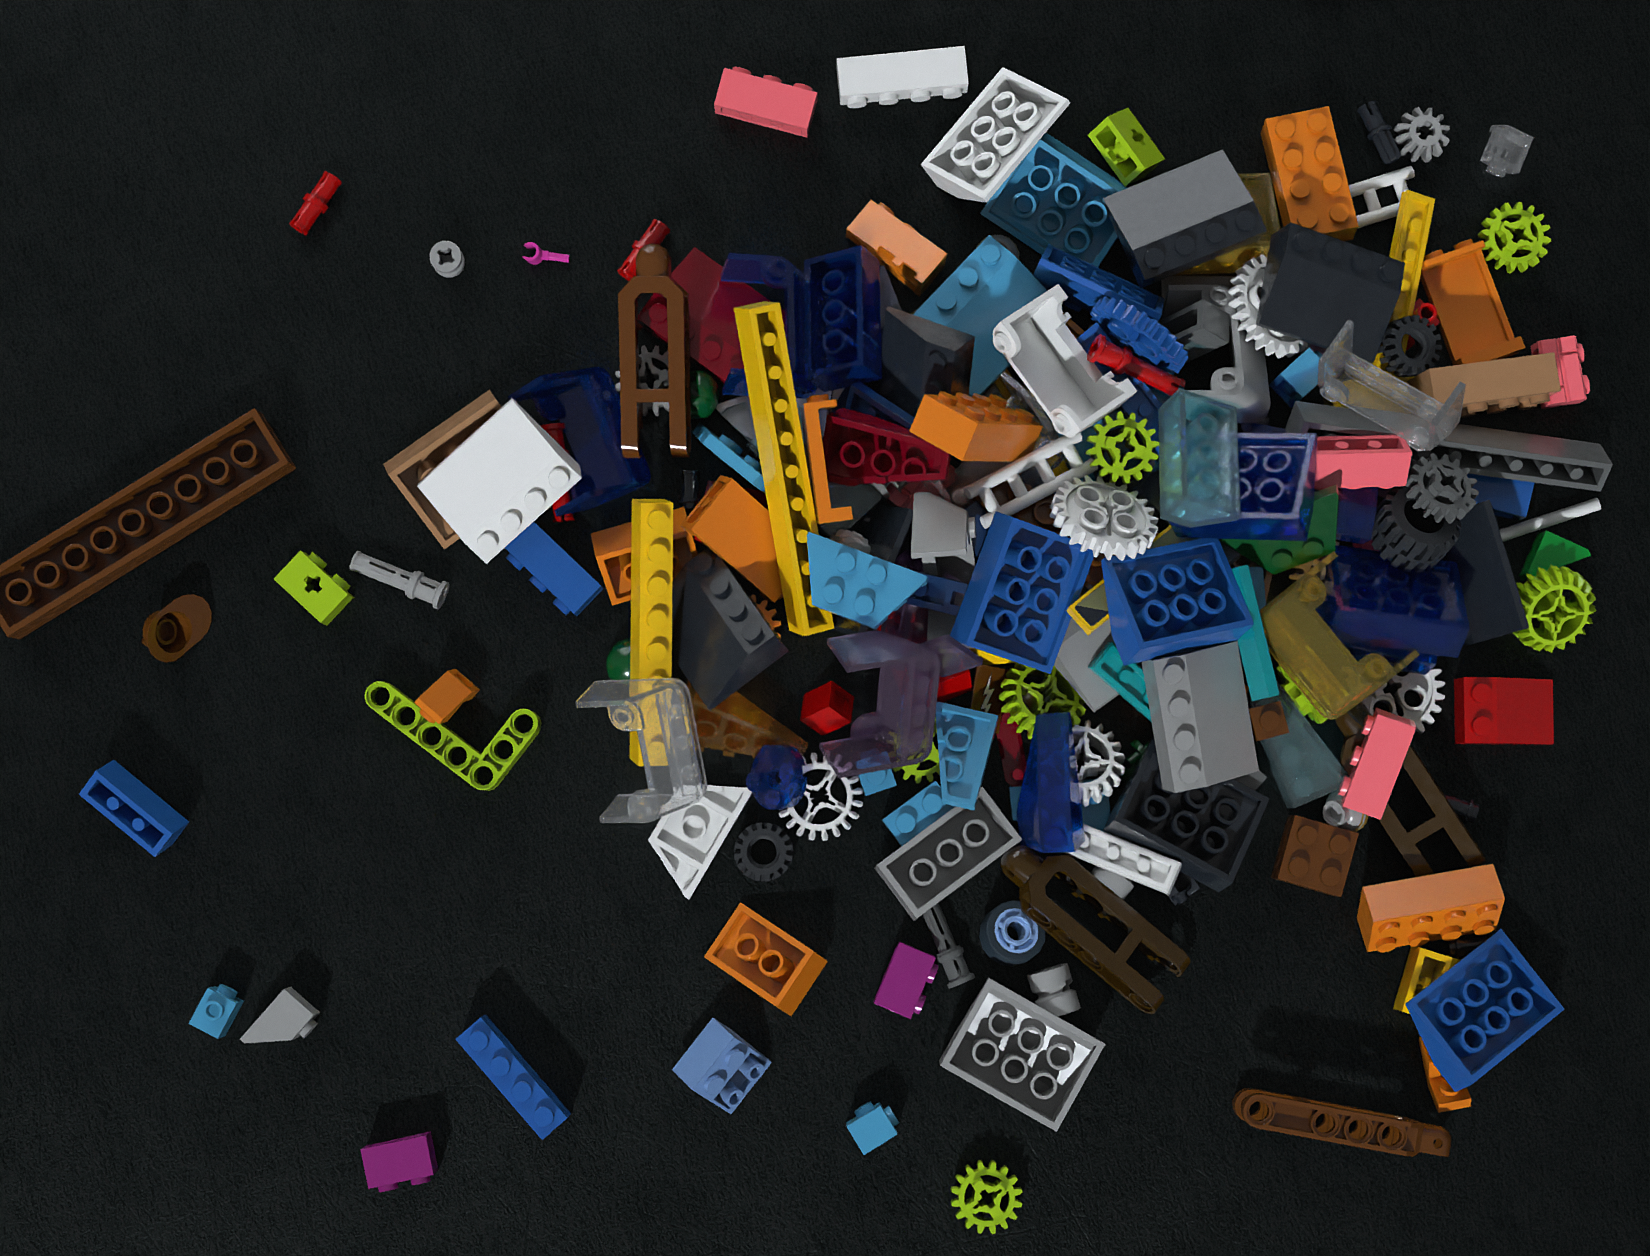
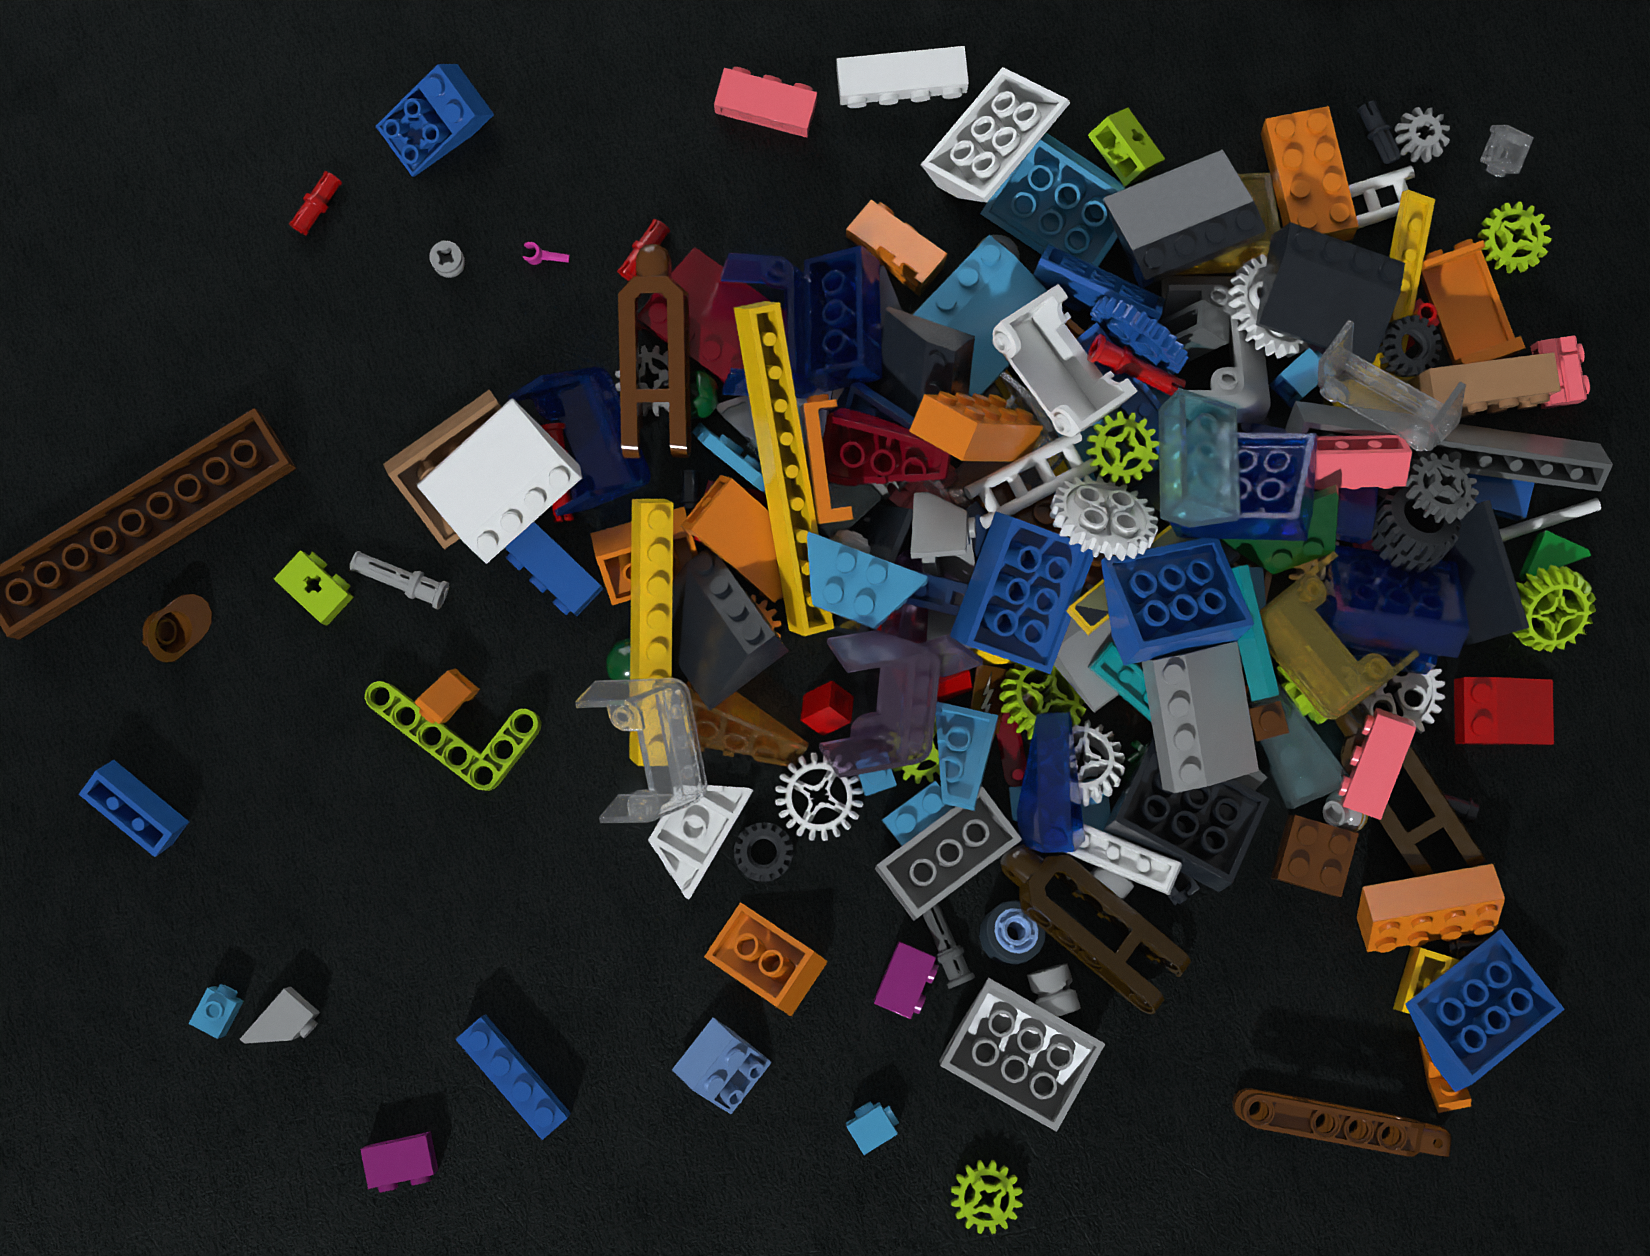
clear blue plate [746,745,807,810] -> none
none -> blue slope [376,64,494,177]

